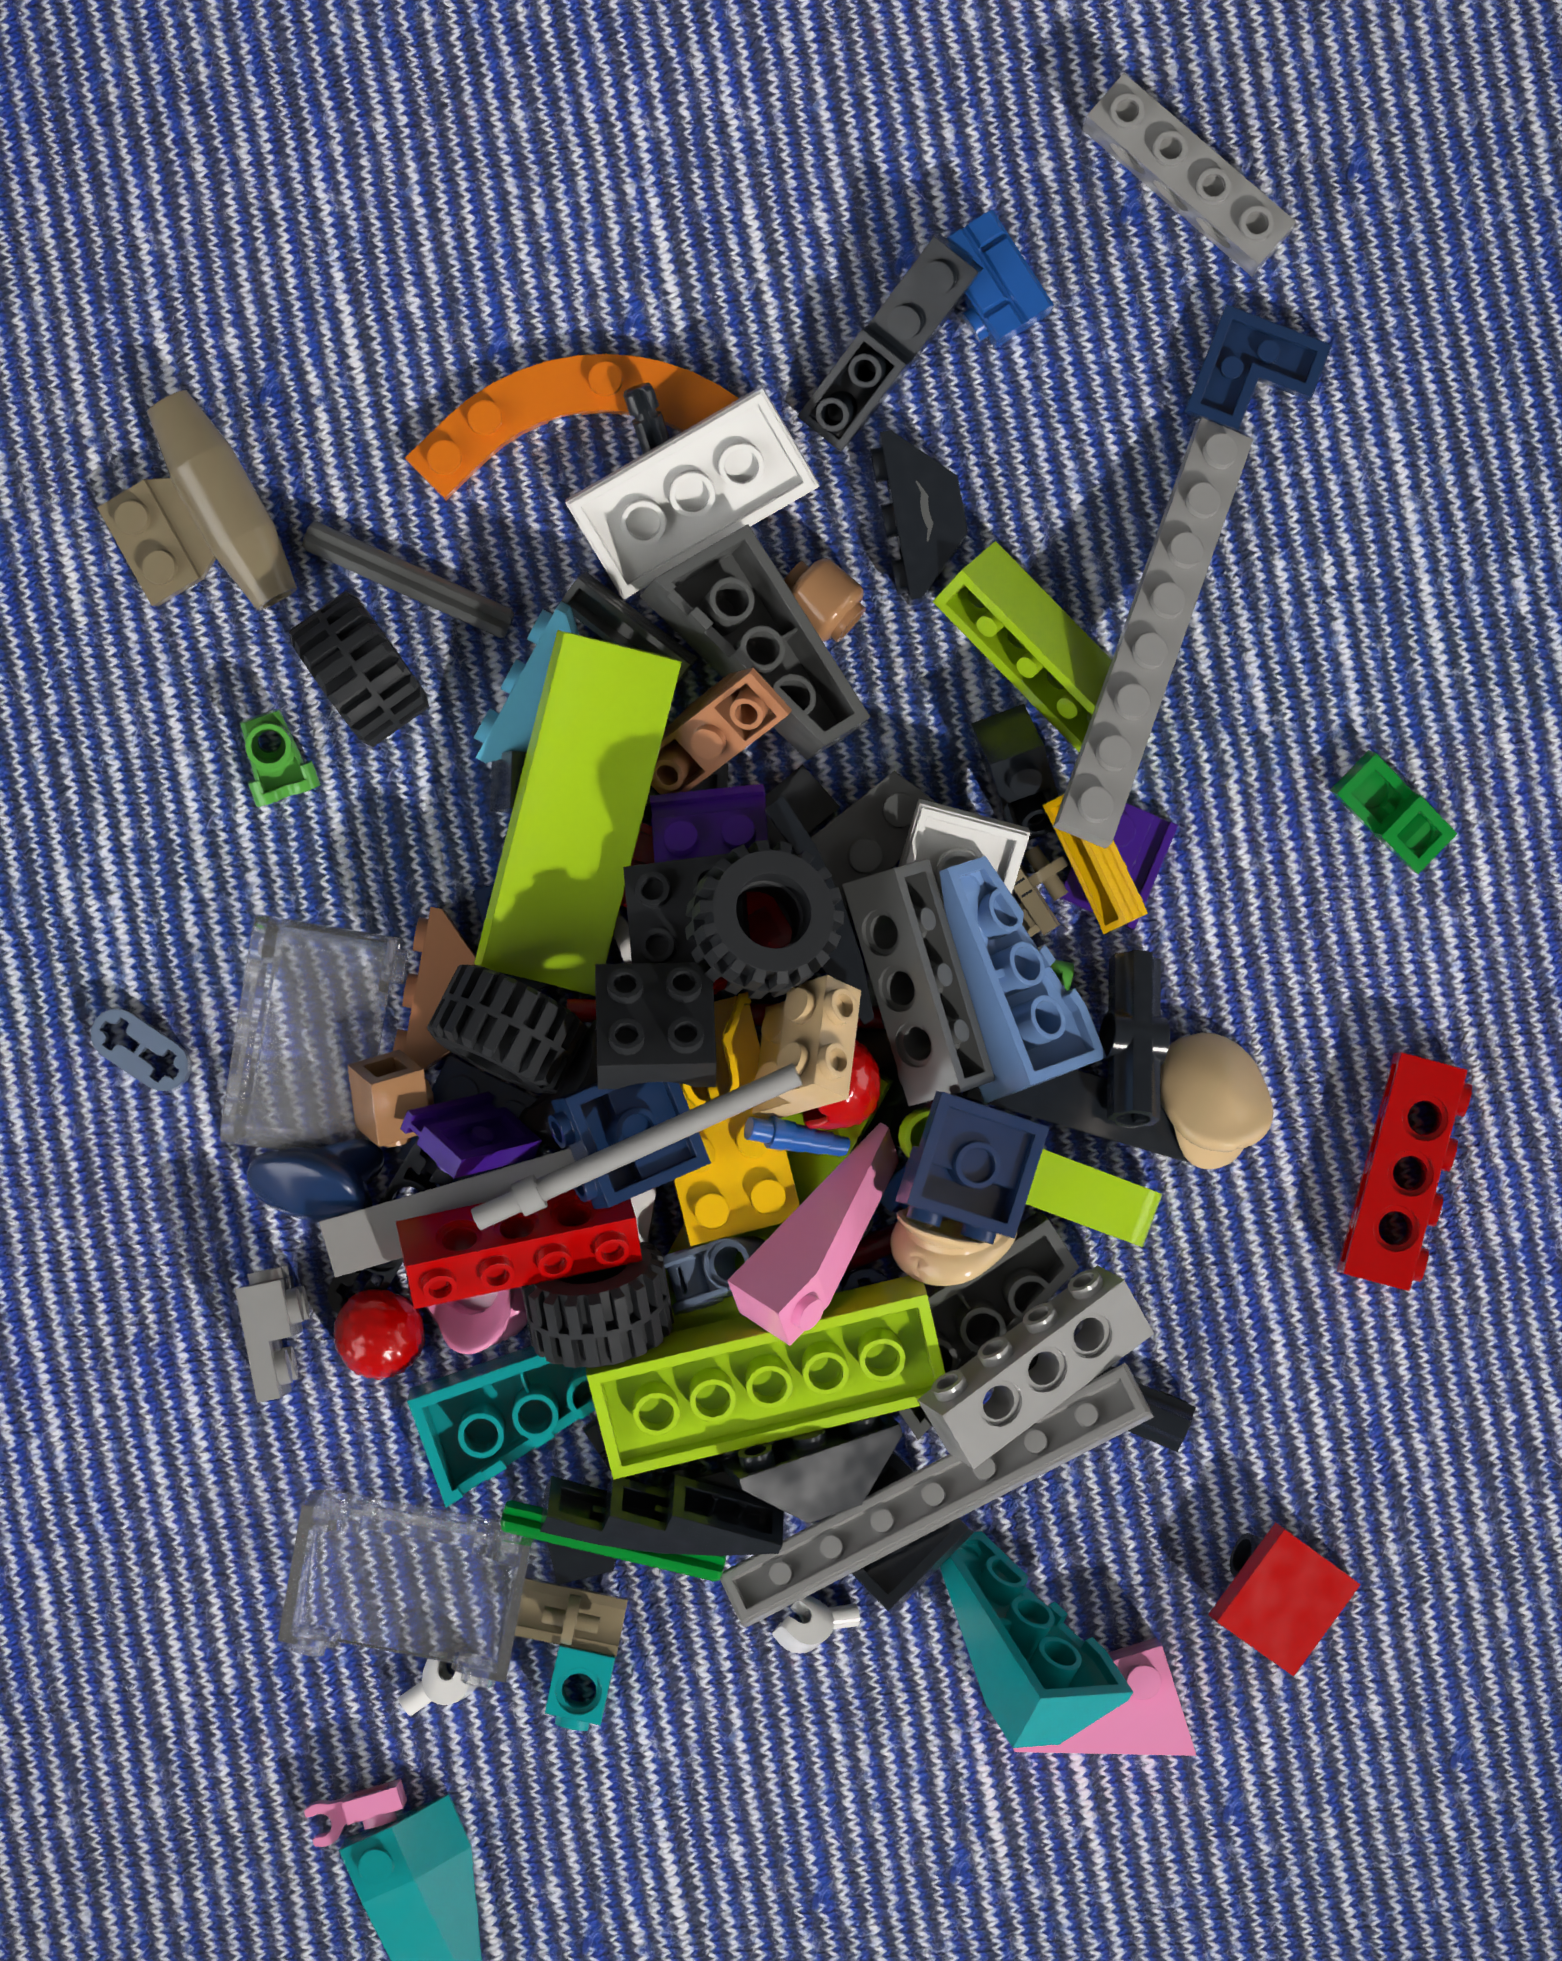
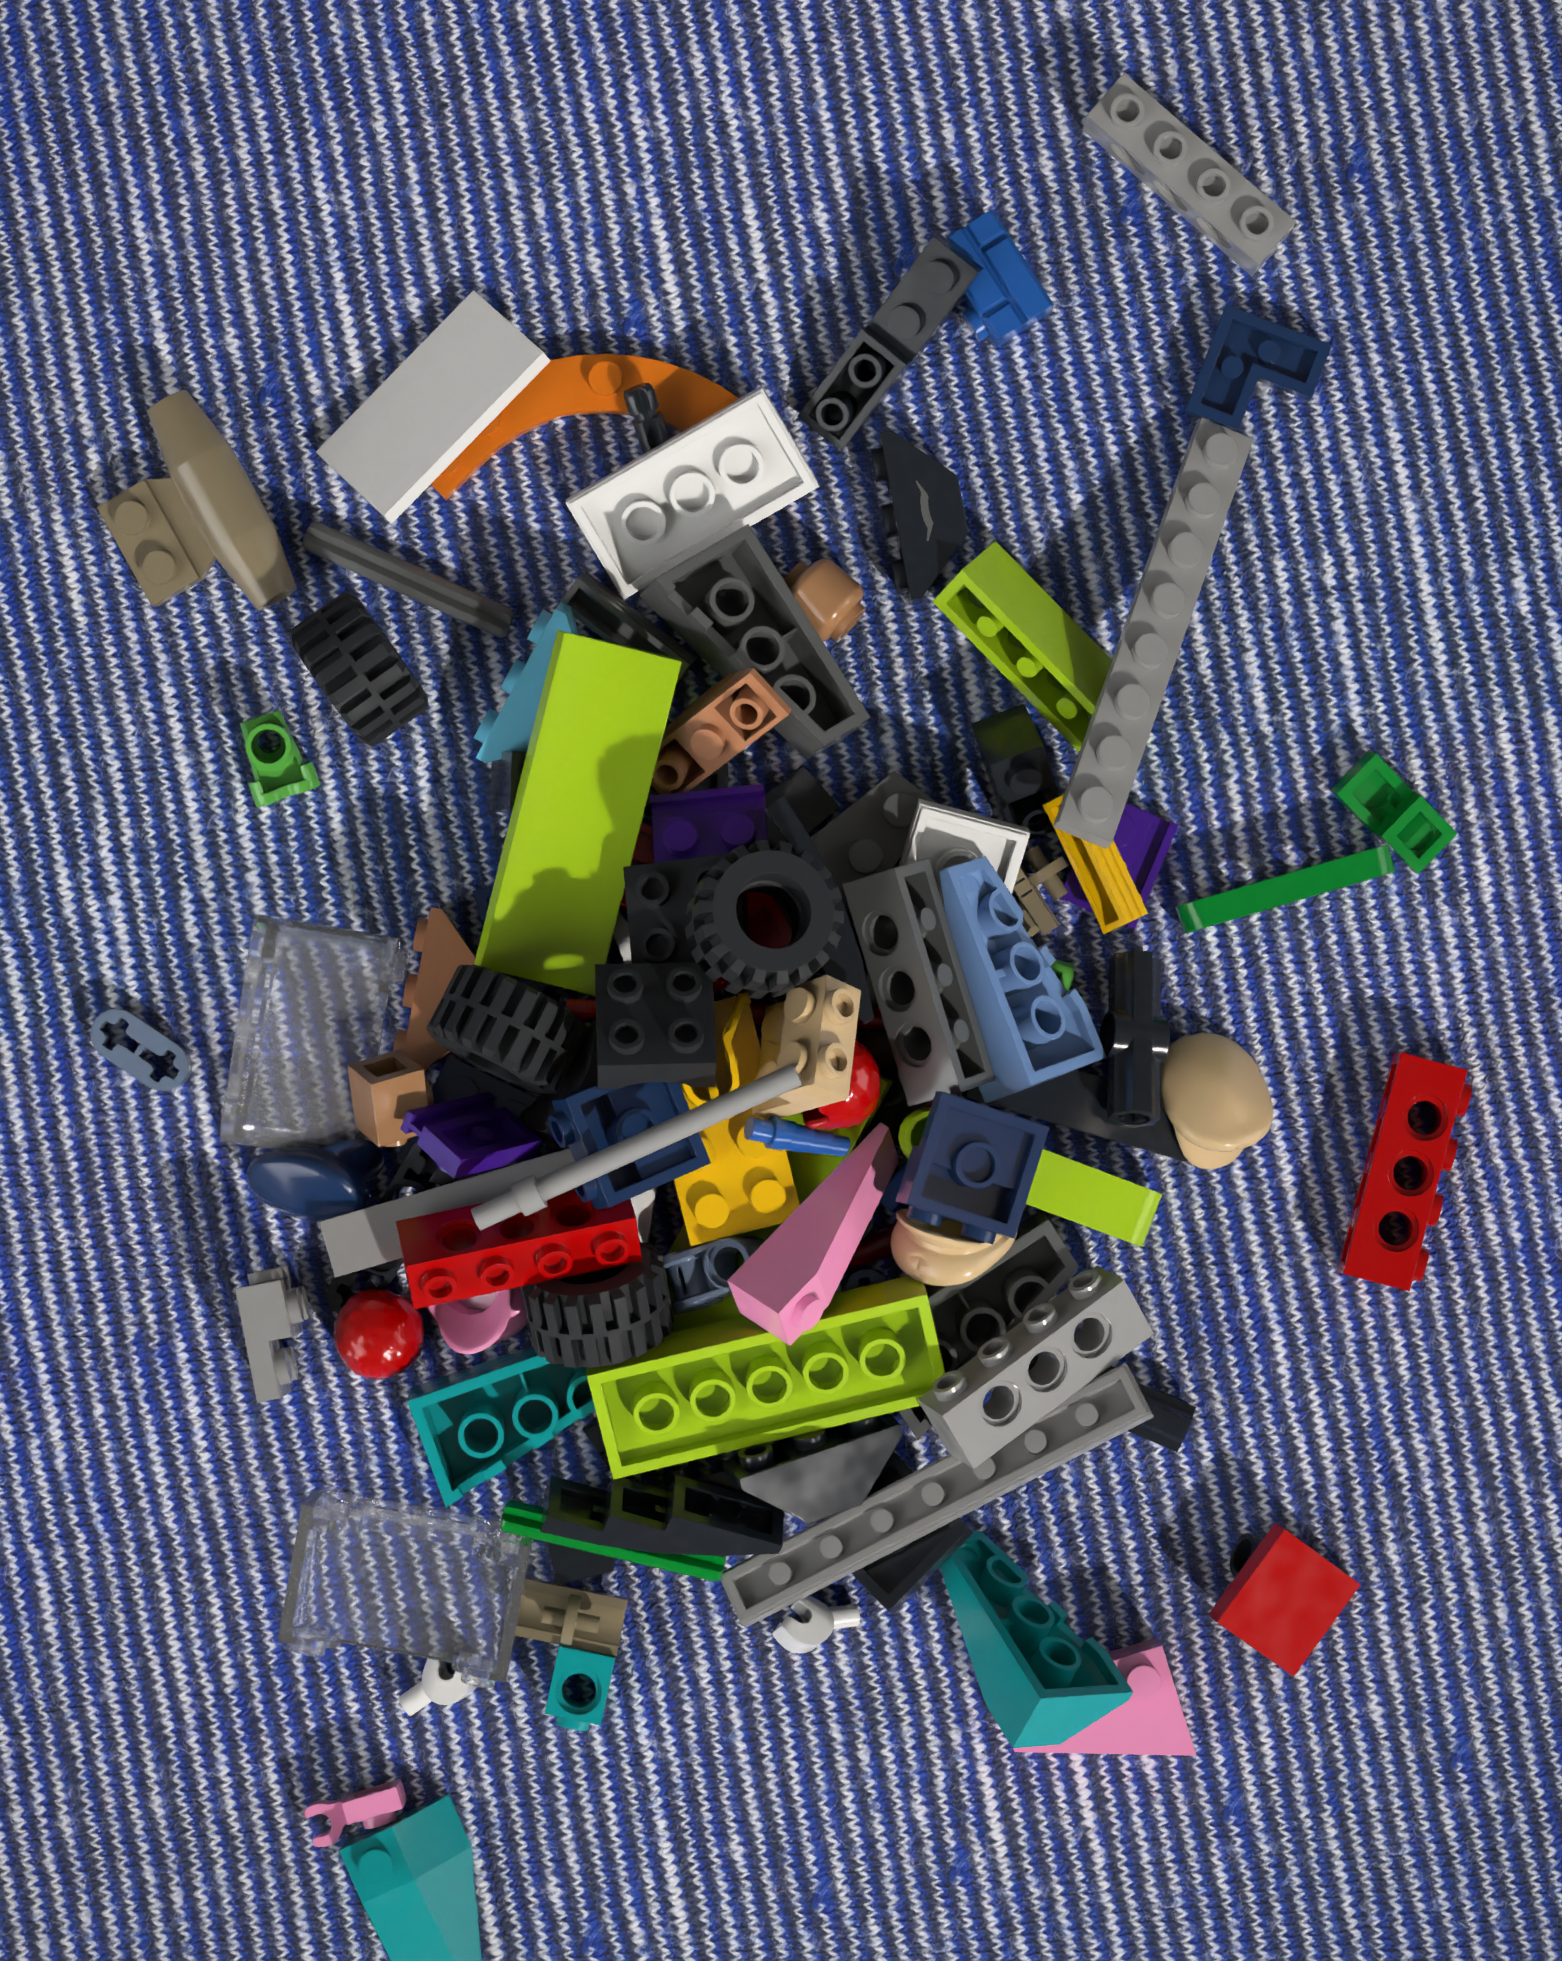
none -> white tile [316,290,550,524]
none -> green beam [1176,845,1396,934]

